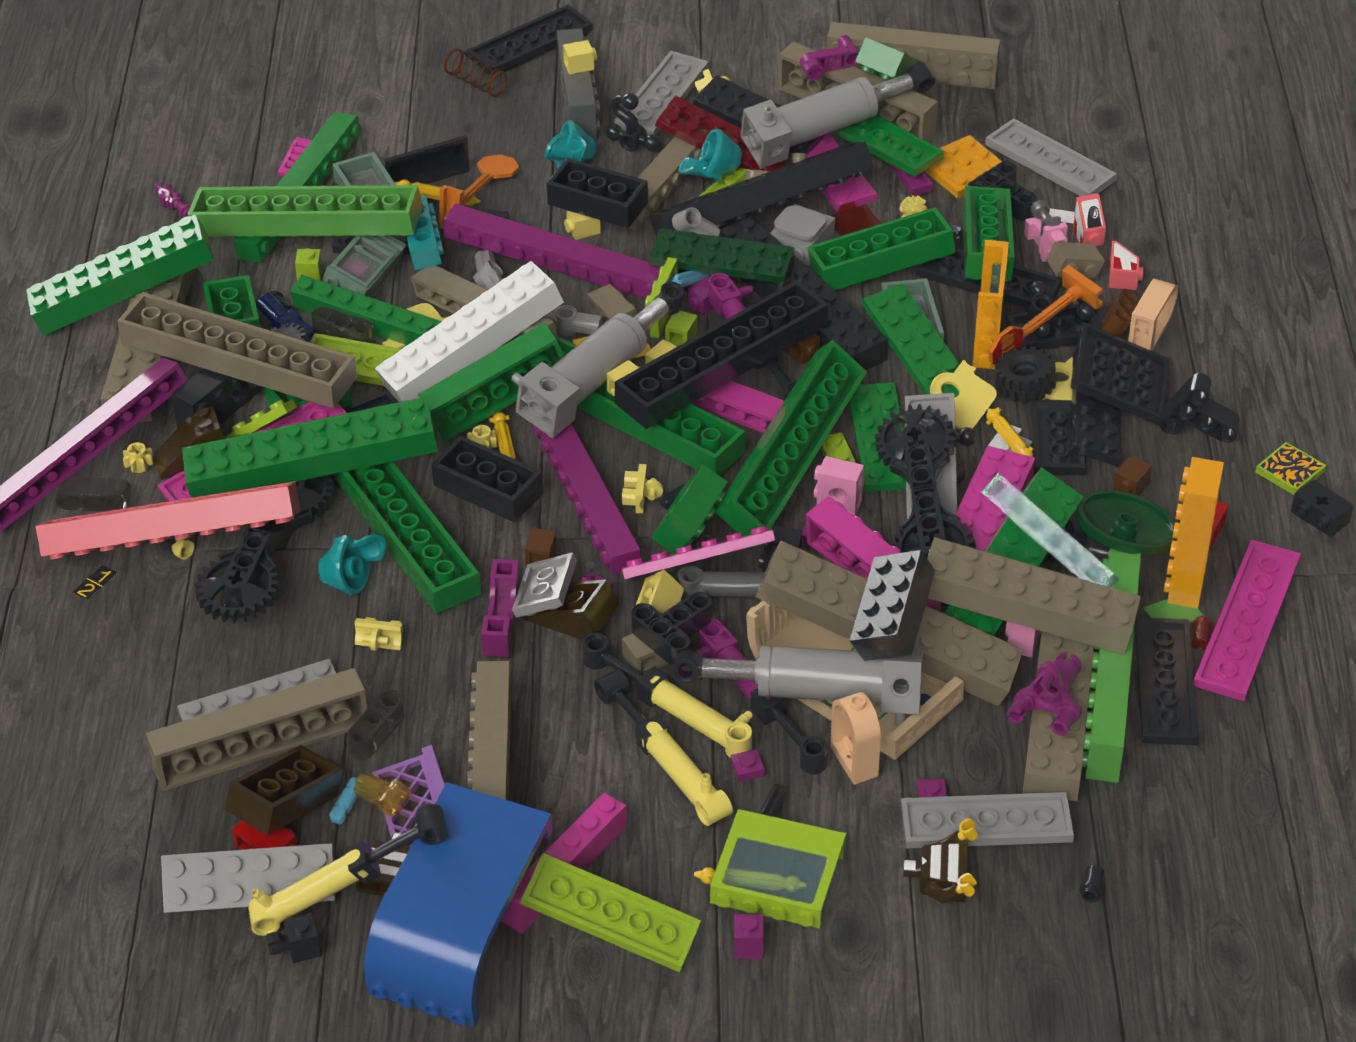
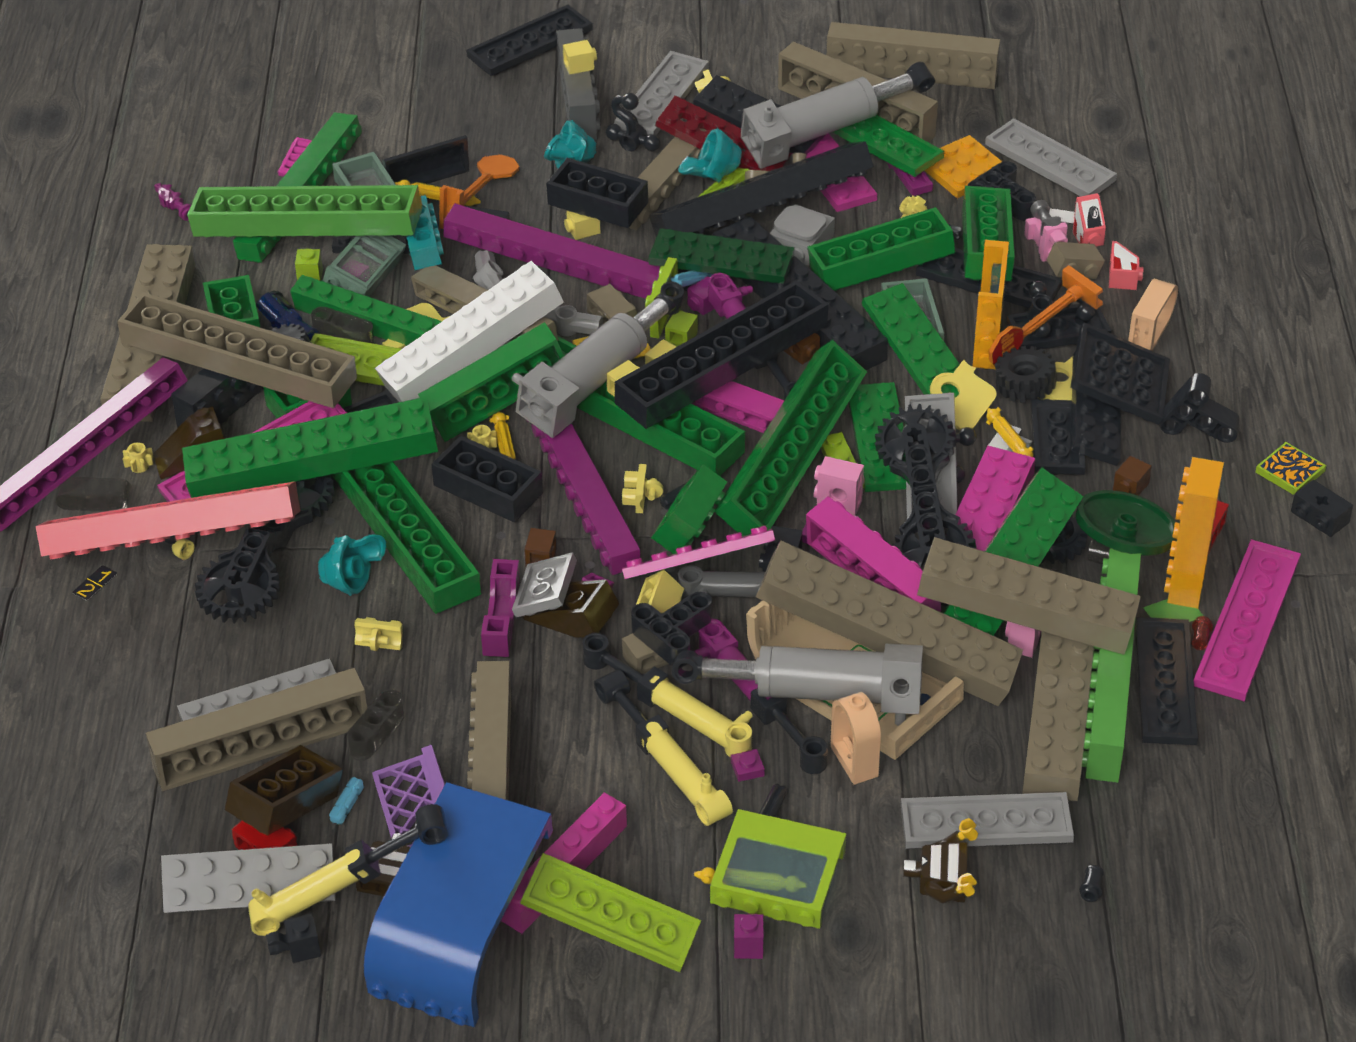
green brick [27,214,214,335] -> none
lime plate [226,399,297,438] -> none
clear yellow piece [353,773,411,817] -> none
reddish brown piece [444,48,508,97] -> none
light grey piece [672,207,720,236] -> none
magenta beam [800,35,859,81] -> none
clear red piece [831,202,882,236] -> none
black brick [849,550,935,661] -> none
brick [855,37,920,80] -> none
magenta plate [917,779,947,798] -> none
clear light blue brick [981,473,1119,588] -> none
magenta wheel [1006,652,1082,736] -> none
reddish brown beam [1101,288,1139,337] -> none

